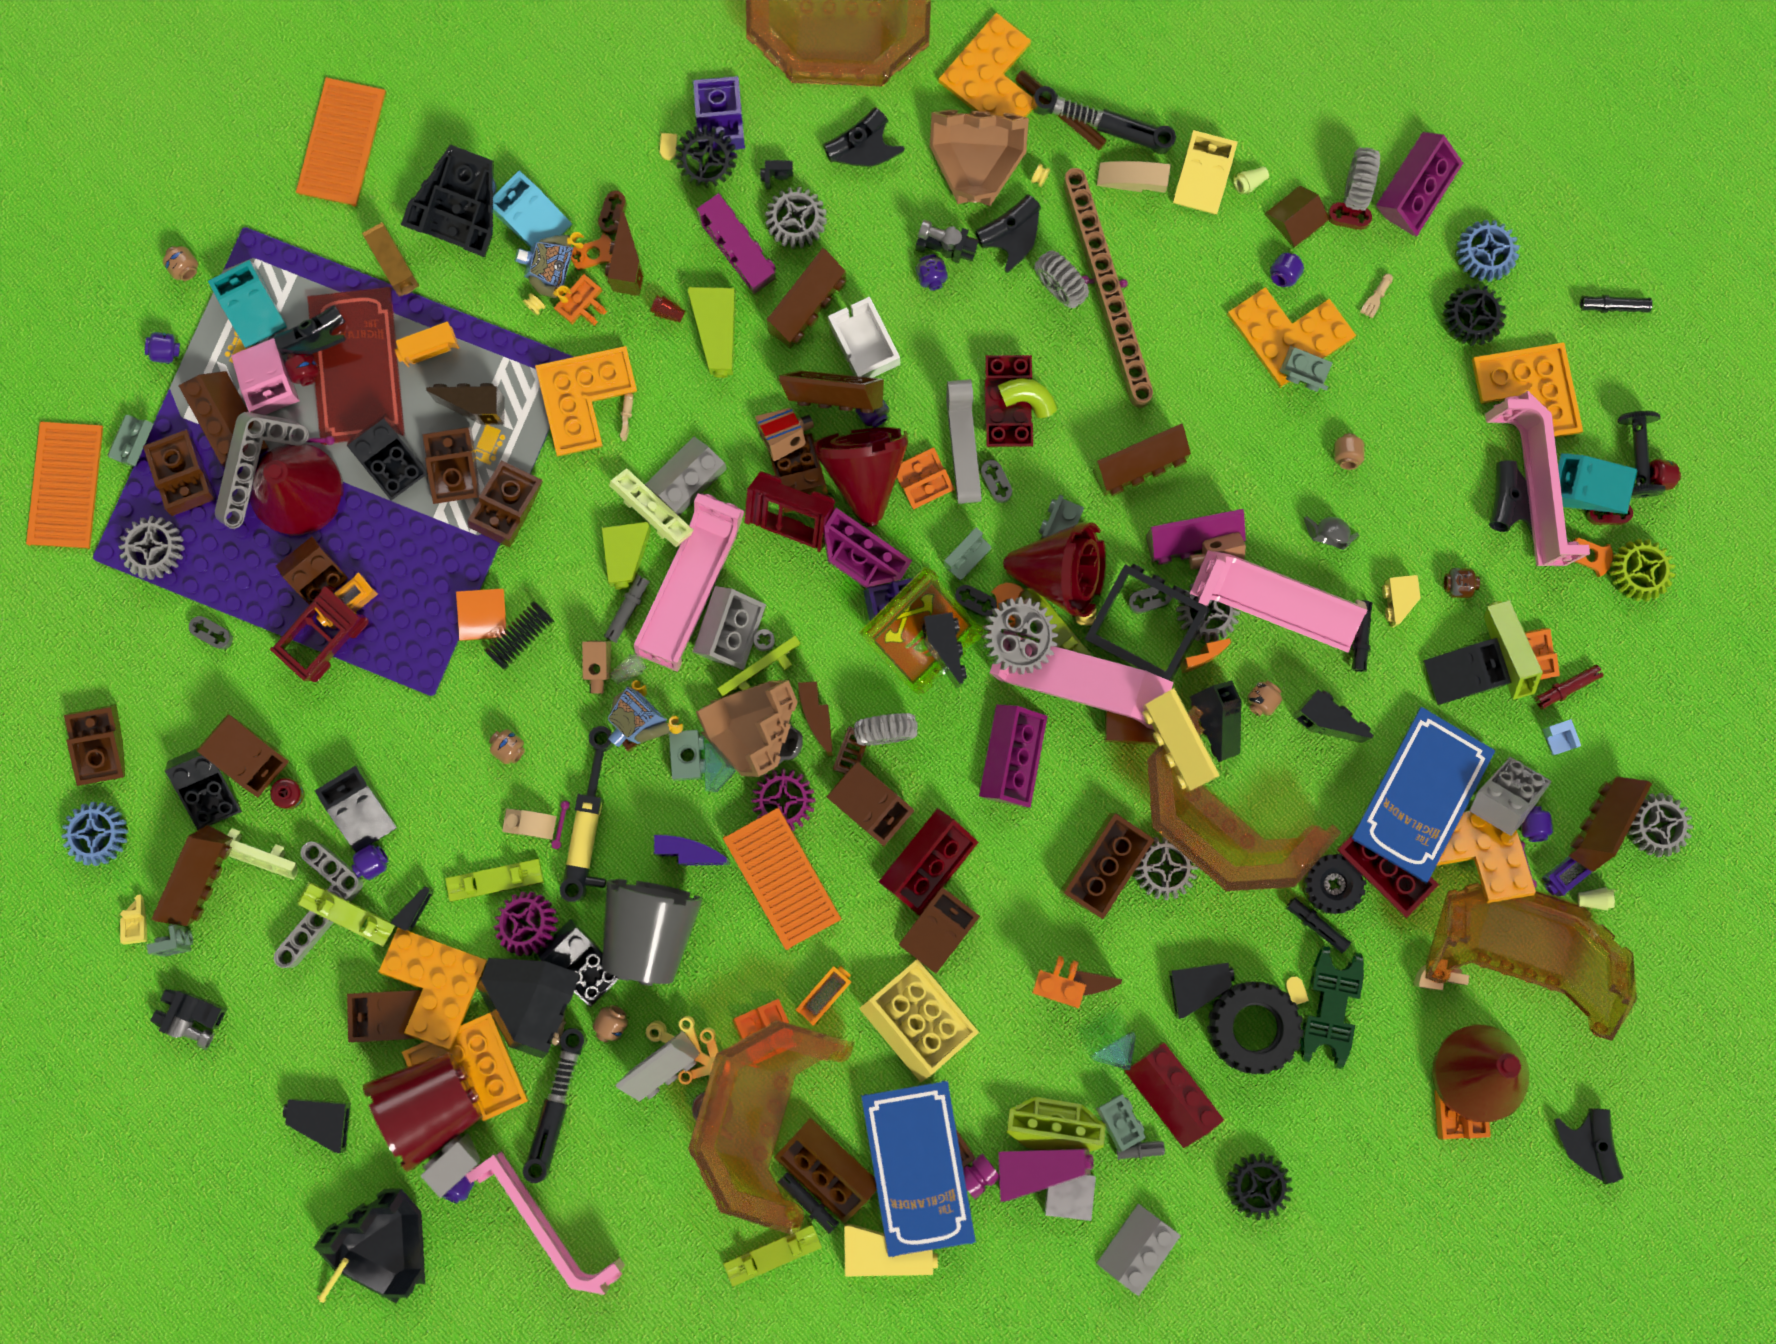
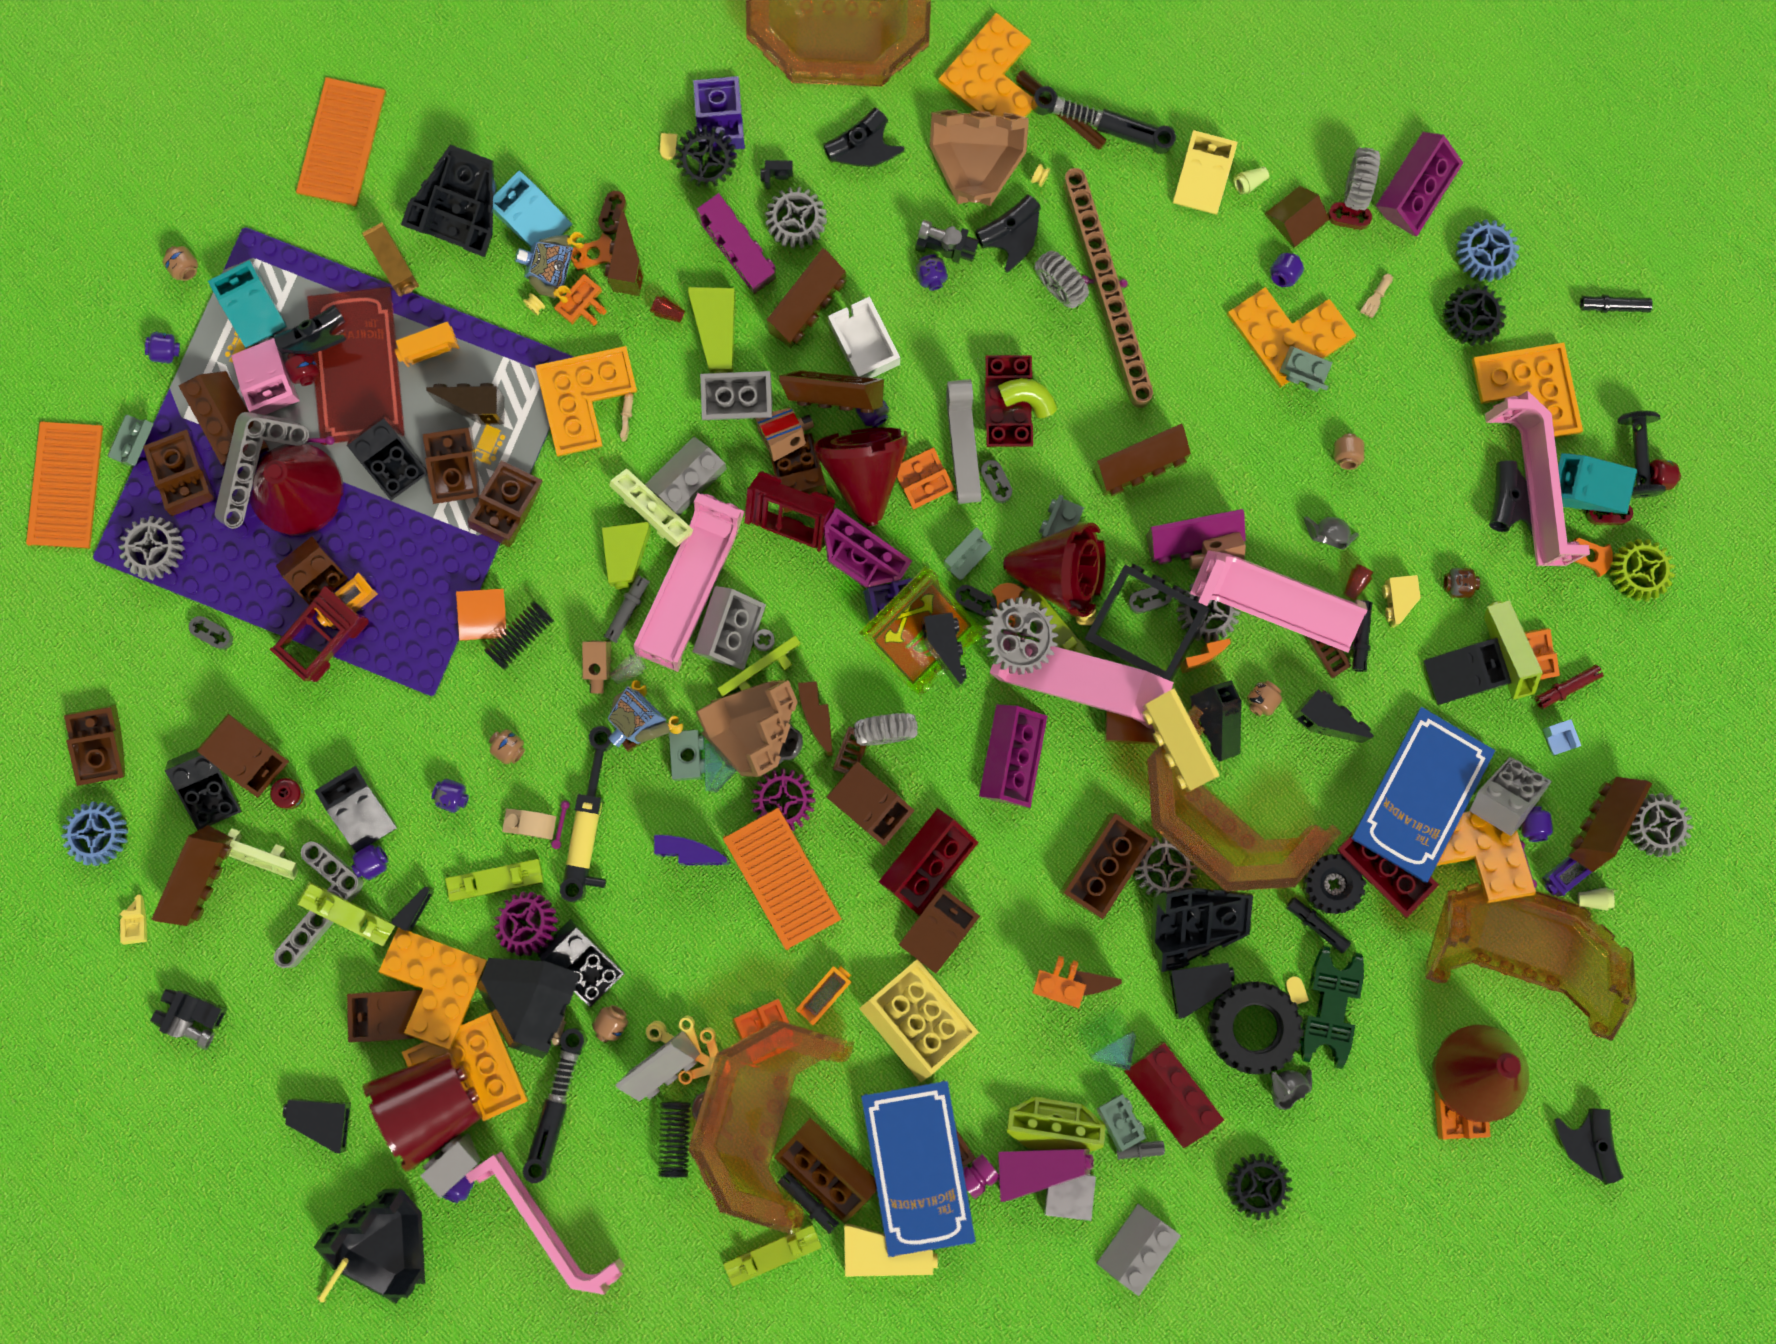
sand green bracket [147,924,193,957] -> none
dark grey cone [602,879,702,985] -> none
tan slope [1097,161,1170,193] -> none
tan brick [1414,961,1469,990] -> none
none -> dark purple head [431,779,469,813]
none -> black piece [658,1102,691,1178]
none -> light grey slope [700,371,772,420]
none -> black wedge [1151,887,1253,972]
none -> dark grey piece [1271,1069,1312,1110]
none -> reddish brown slope [1305,636,1352,678]
none -> clear red cone [1343,564,1374,600]

